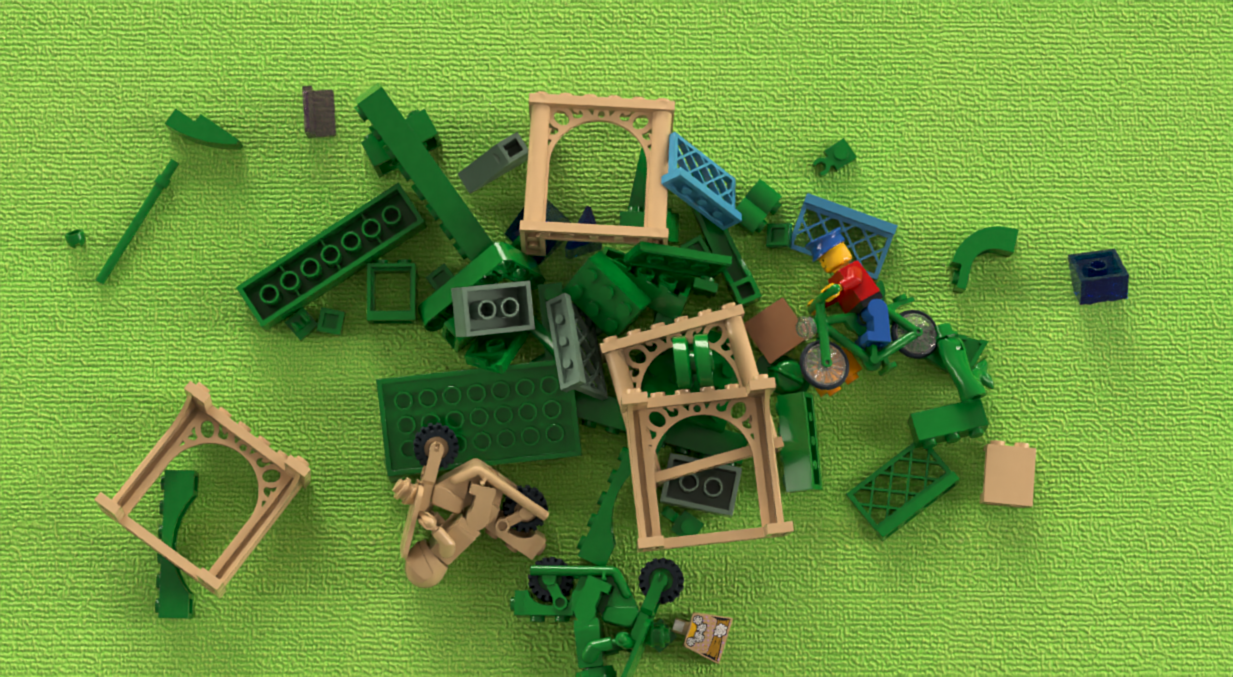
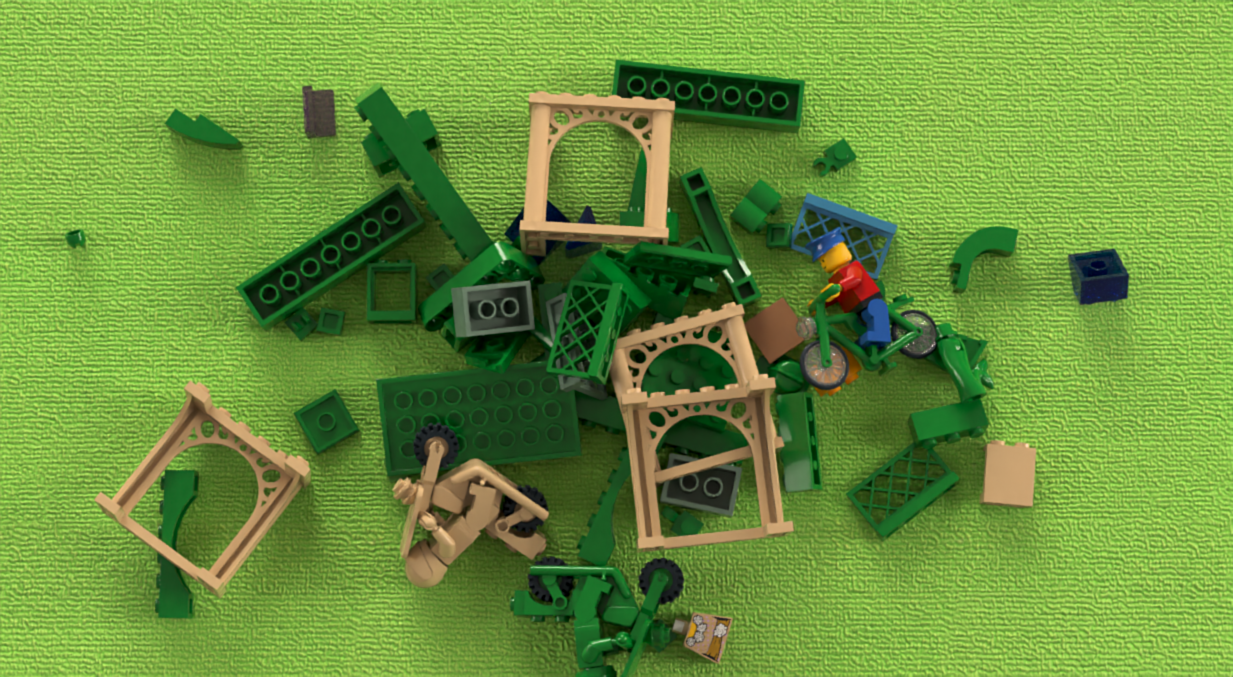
green bar [95,159,179,285] -> none
sand green slope [458,132,528,194] -> none
dark azure fence [661,132,742,230] -> none
green wheel [672,333,714,390] -> none
none -> green tile [293,389,360,455]
none -> green fence [546,280,630,385]
none -> green brick [612,60,805,134]

